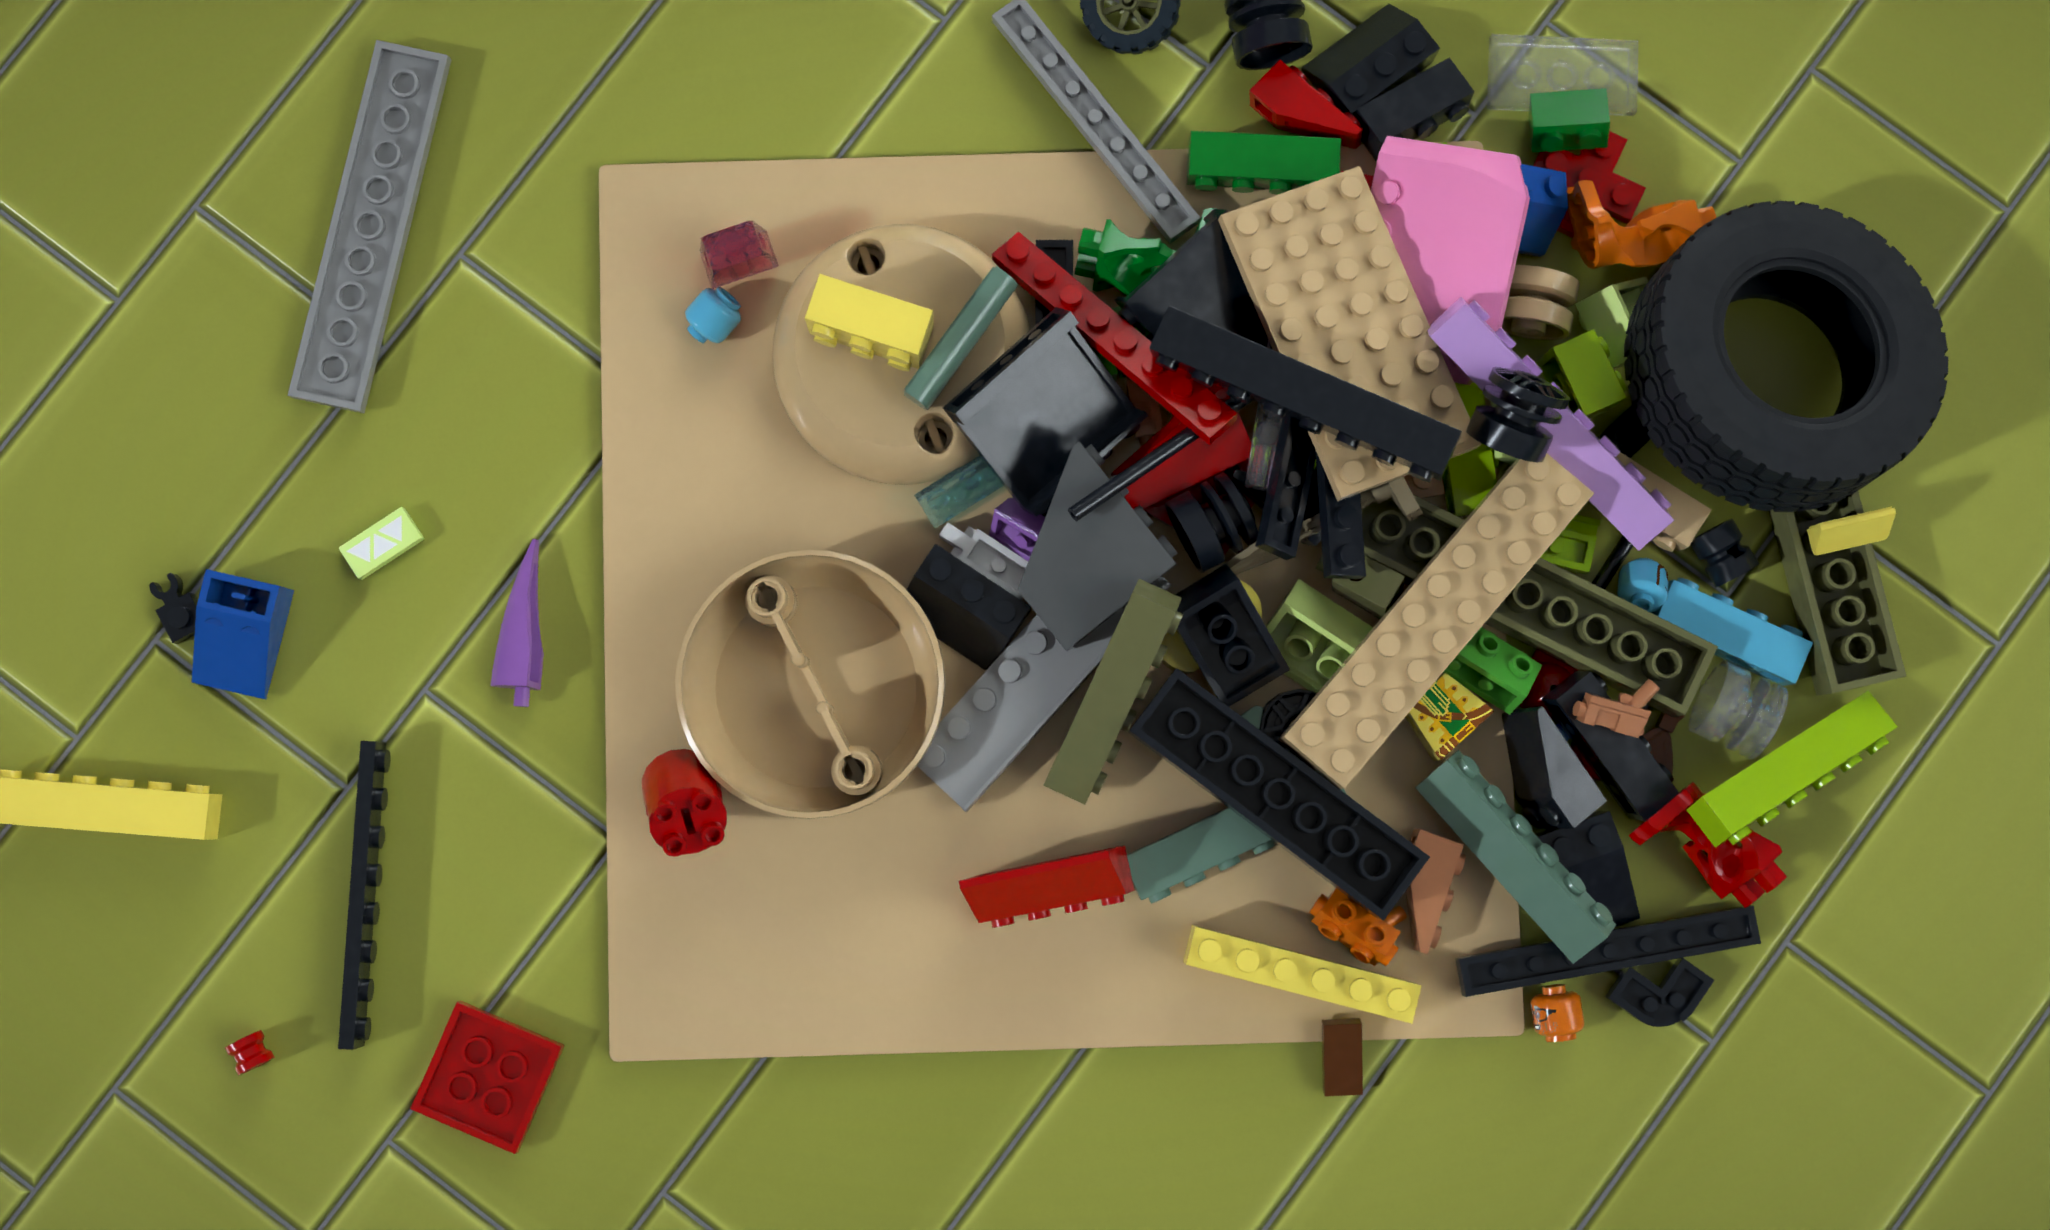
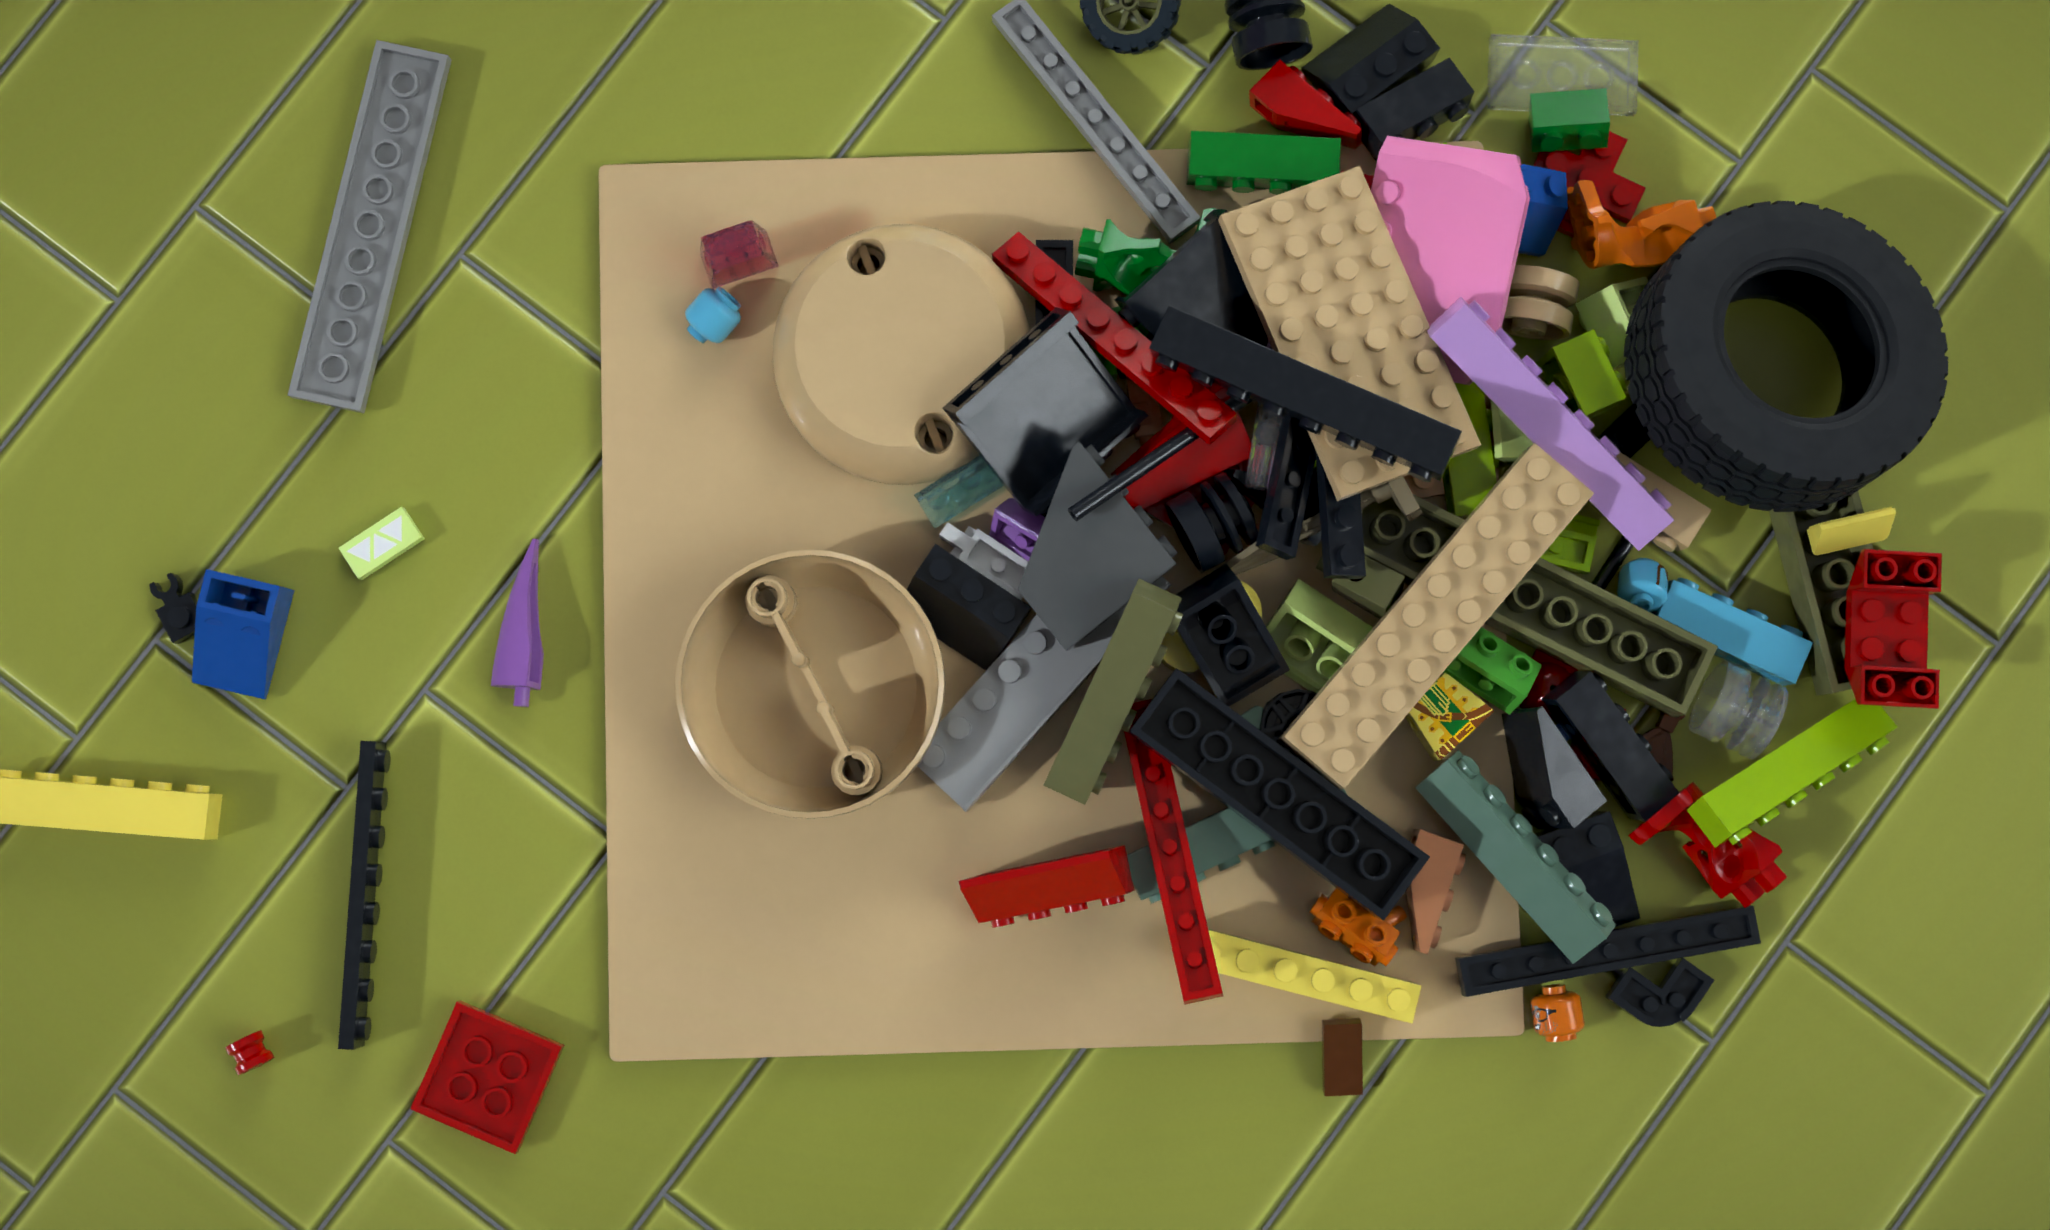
red cylinder [642,749,727,857] -> none
light yellow brick [805,274,934,371] -> none
sand green brick [903,266,1018,410] -> none
black wheel [1466,367,1570,463] -> none
nougat piece [1573,679,1660,738] -> none
black wheel [1690,518,1759,588] -> none
none -> red plate [1124,699,1223,1005]
none -> red slope [1845,549,1942,709]

